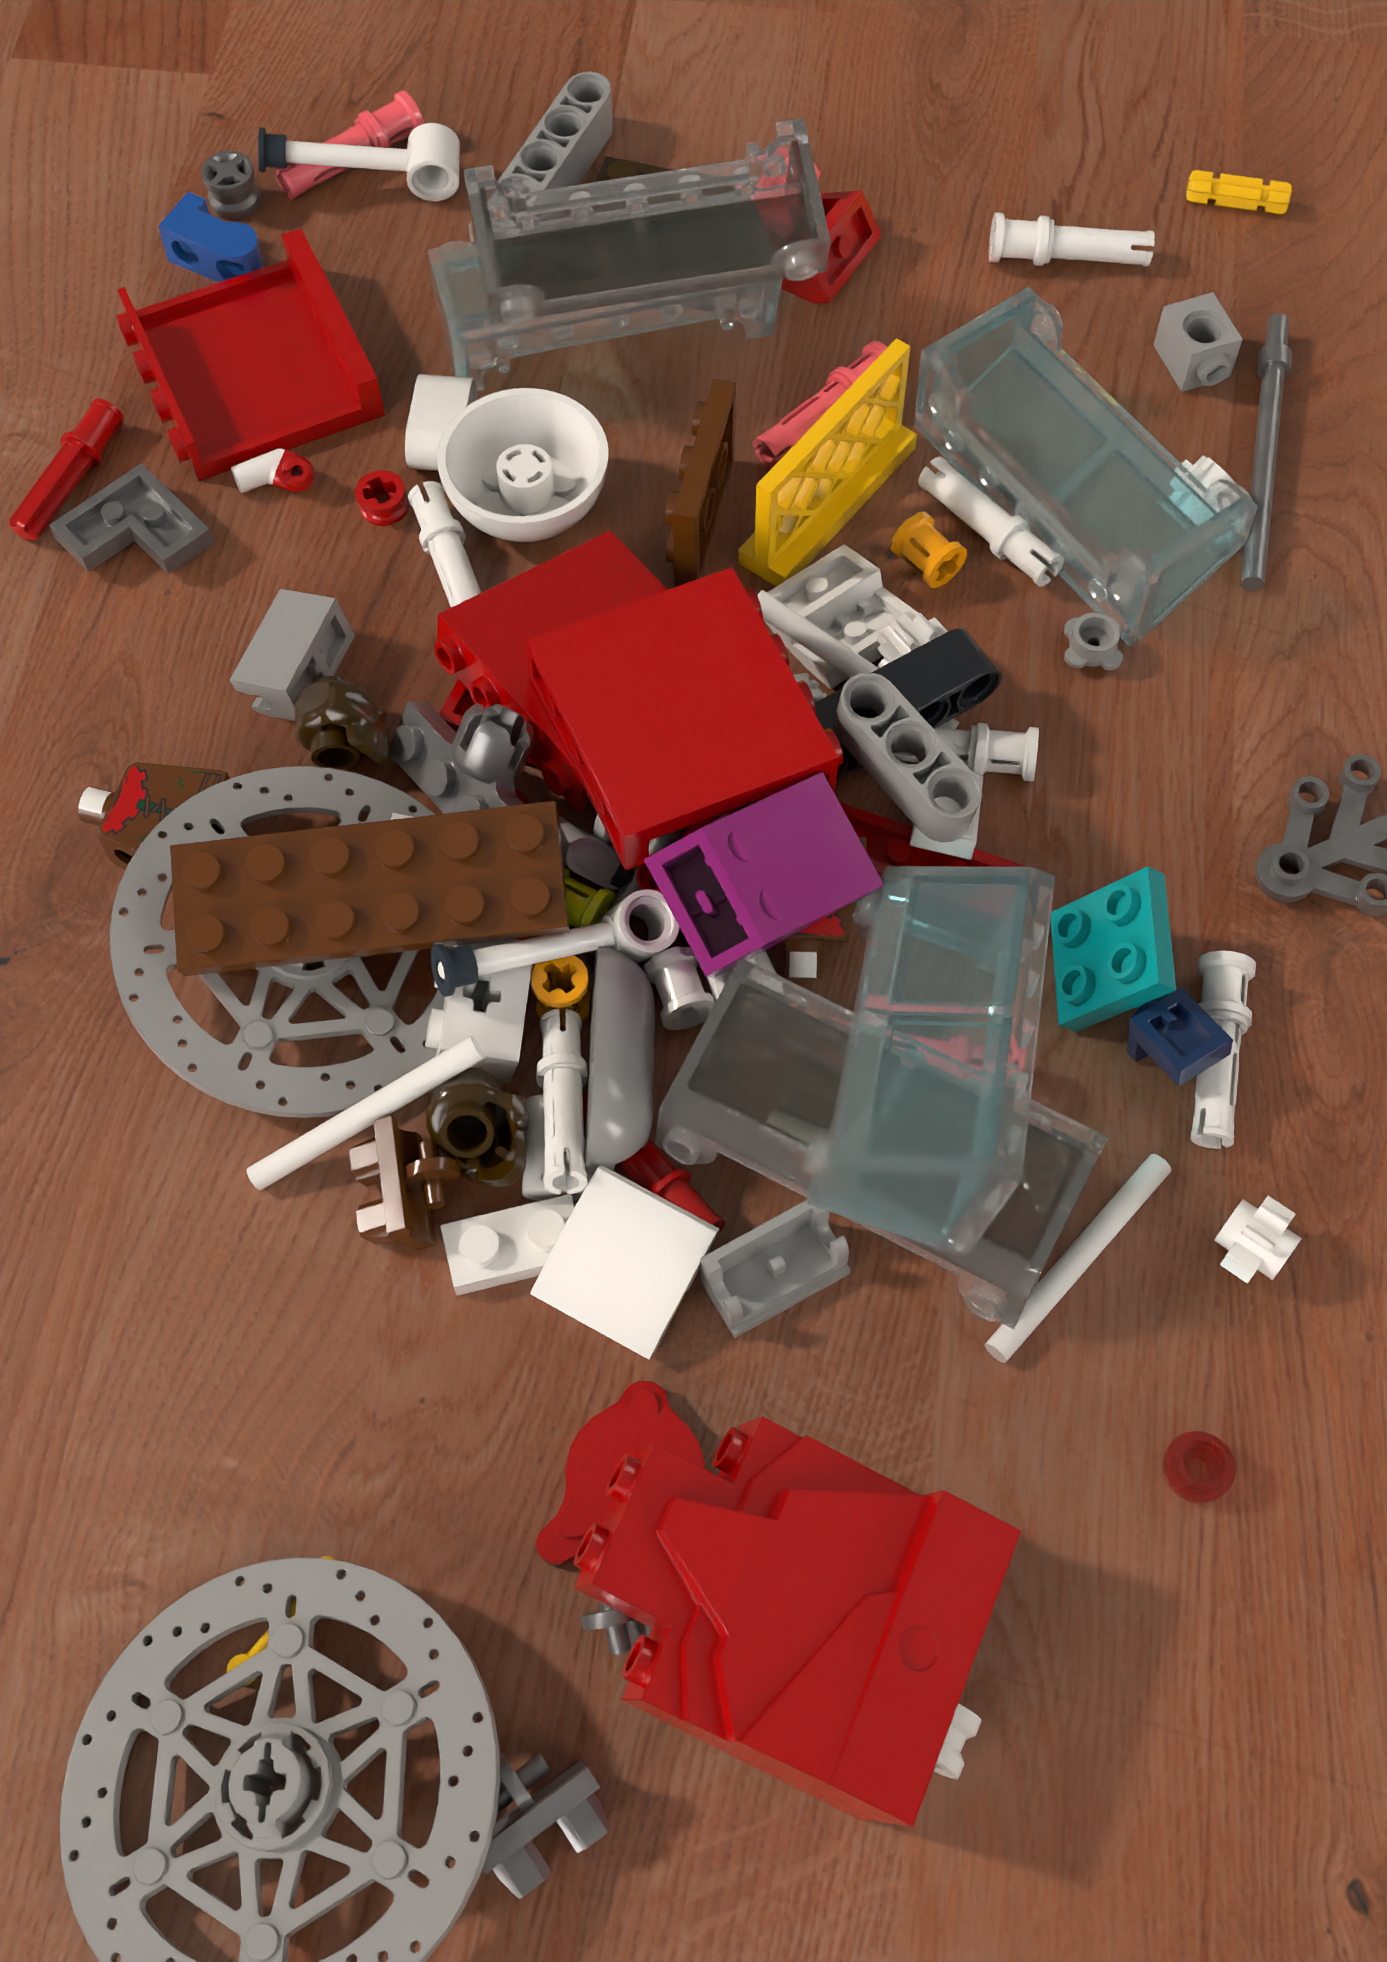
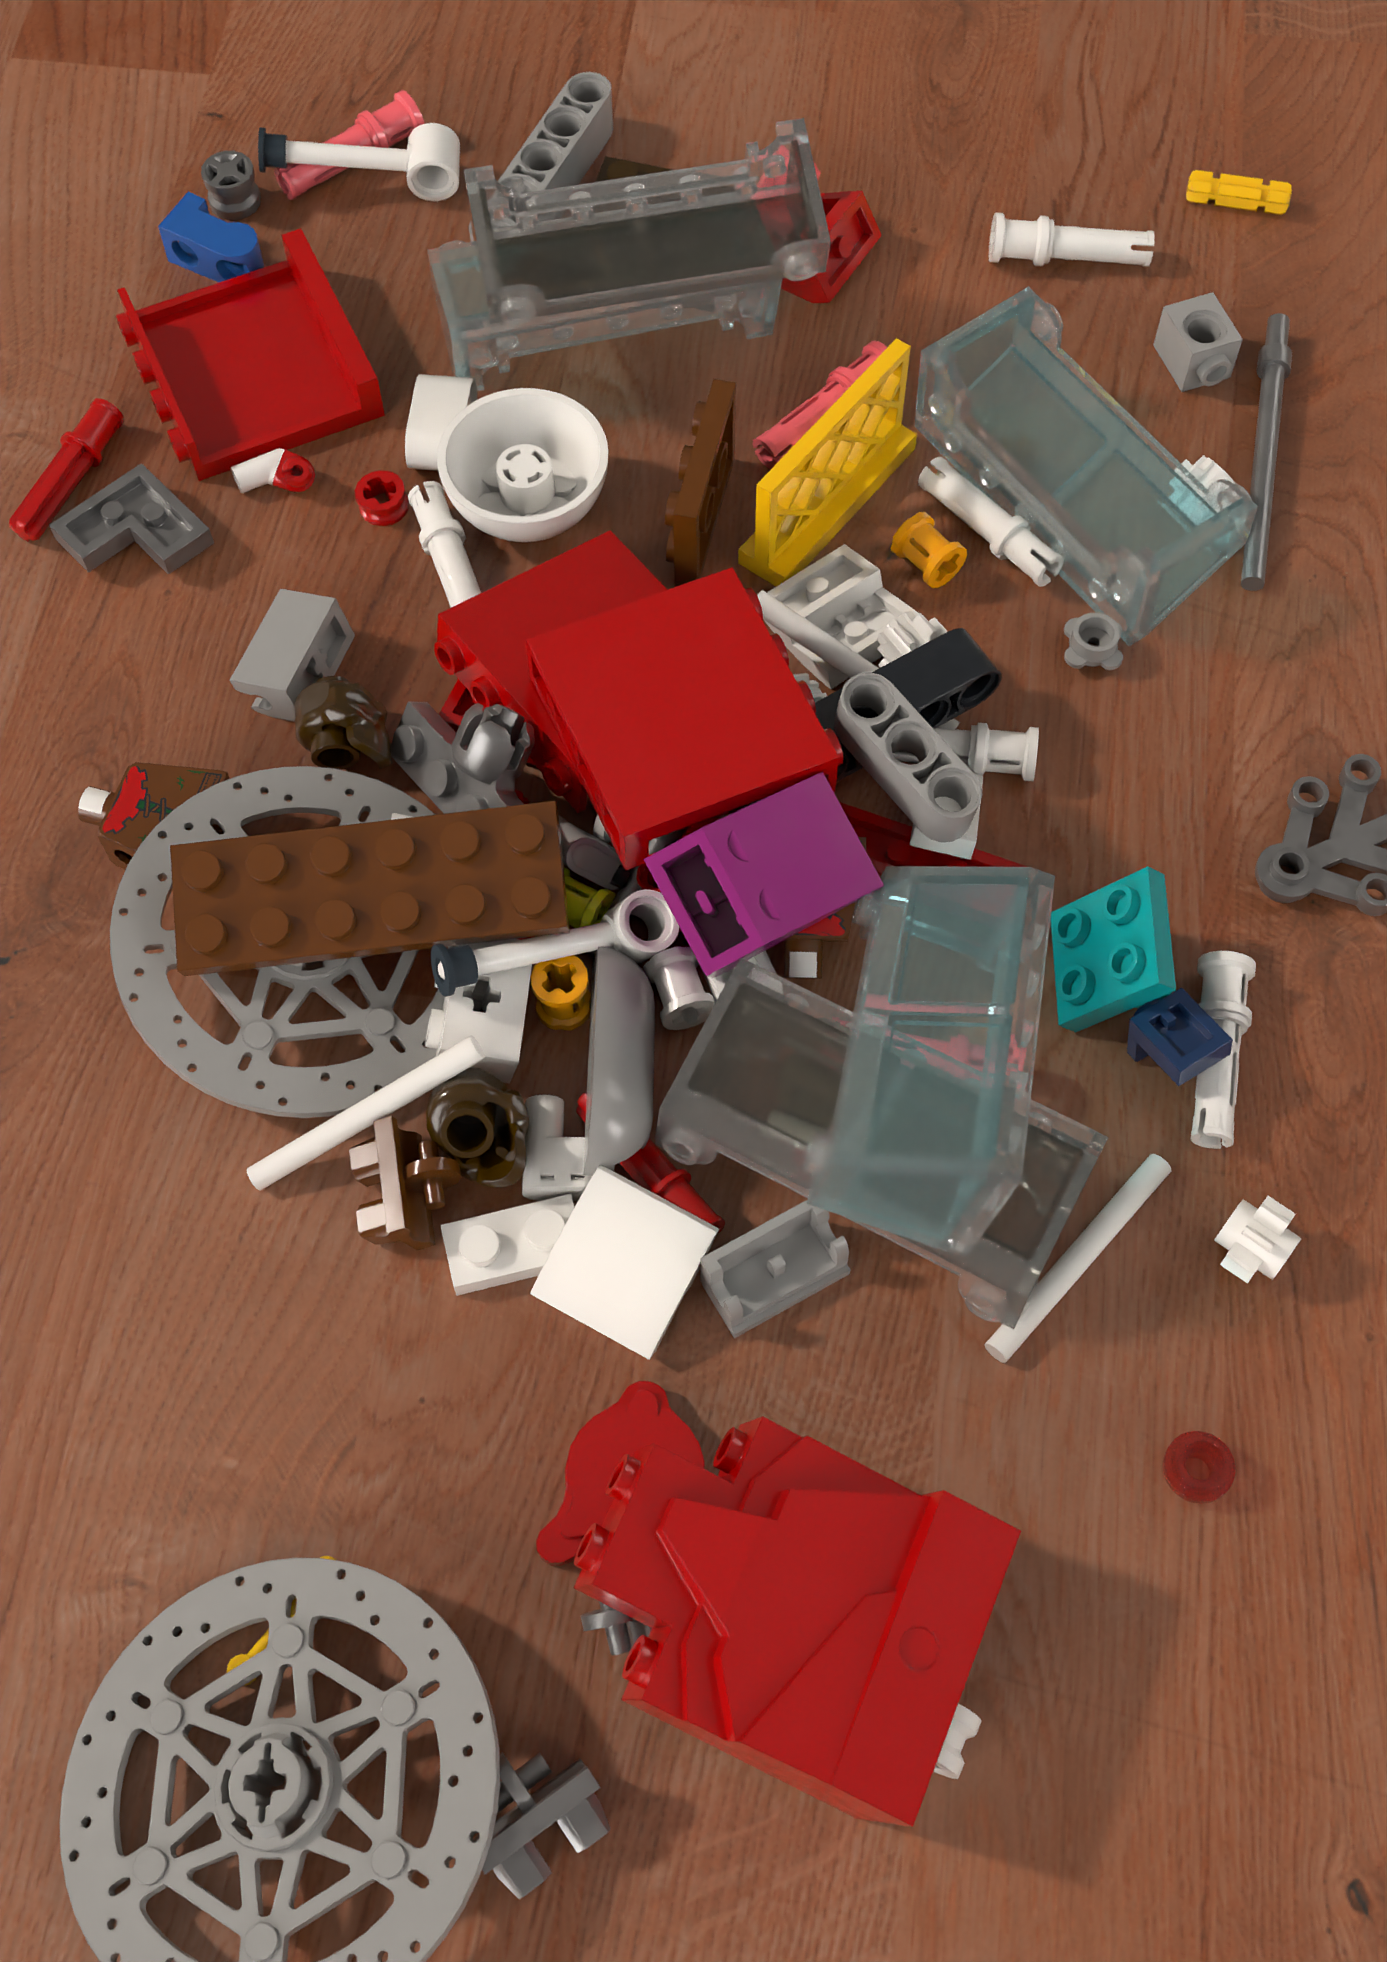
white pin [536,1009,588,1195] -> none

